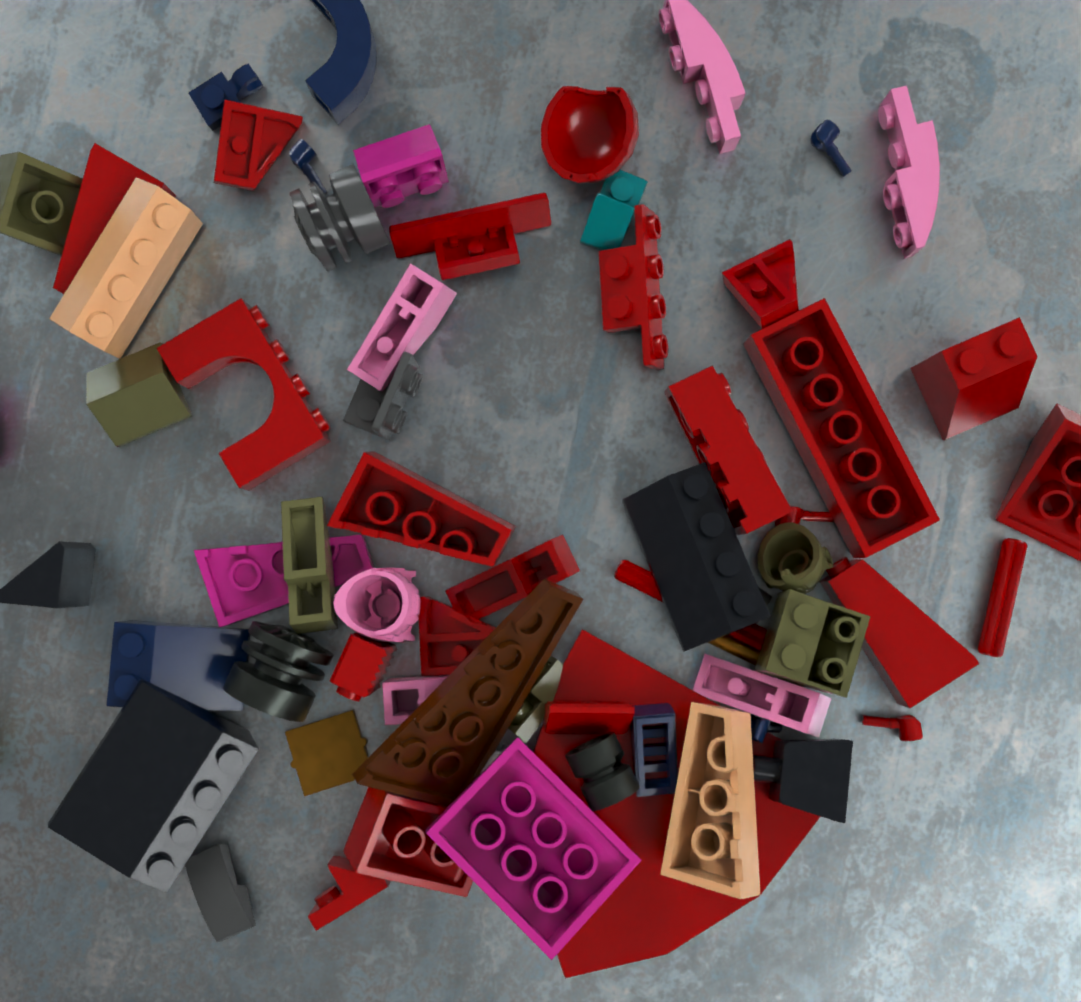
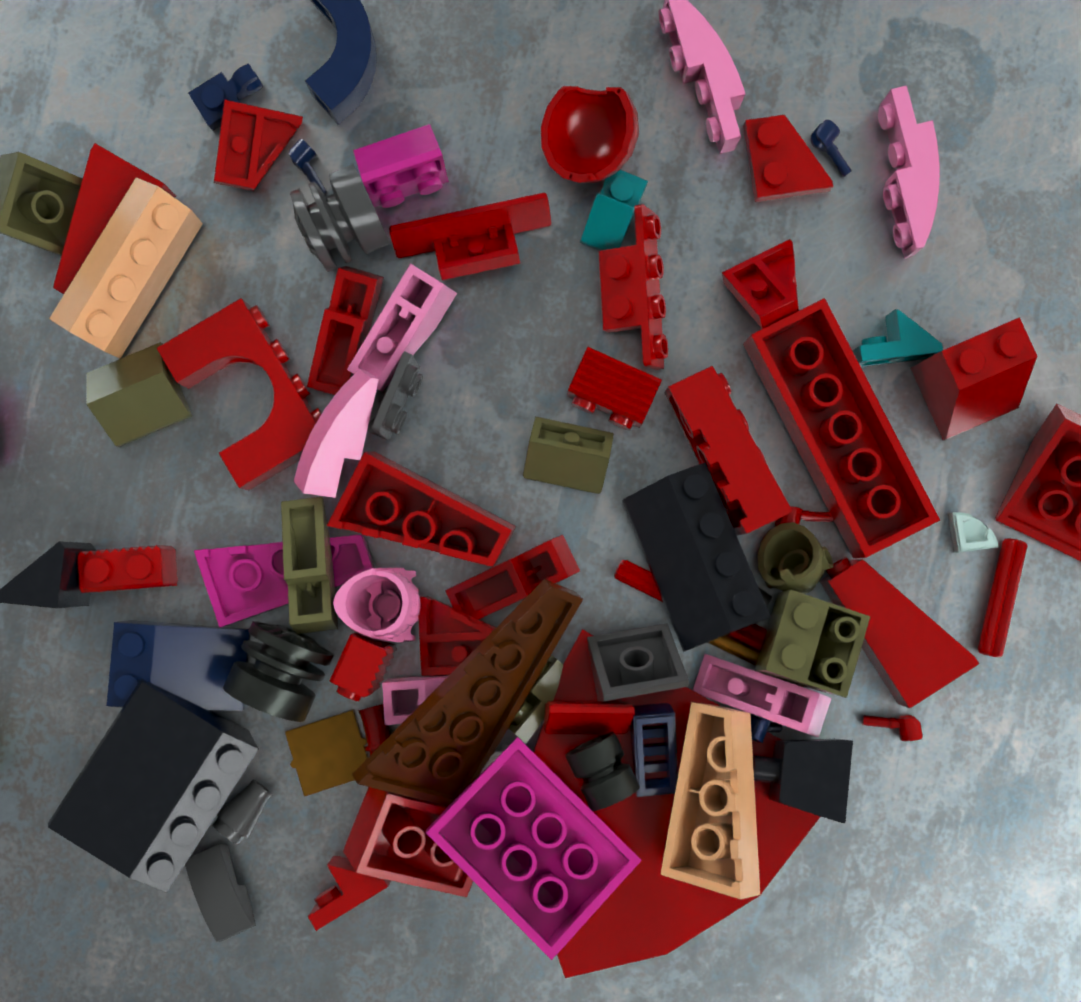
none -> red brick [78,545,178,593]
none -> dark grey cone [212,779,272,845]
none -> bright pink slope [293,369,379,498]
none -> red slope [307,266,384,395]
none -> red pin [358,704,390,755]
none -> olive panel [523,416,614,494]
none -> red brick [567,347,662,431]
none -> dark grey slope [587,623,689,701]
none -> red wing [743,115,834,202]
none -> teal slope [853,309,943,367]
none -> light aqua tile [948,512,999,553]

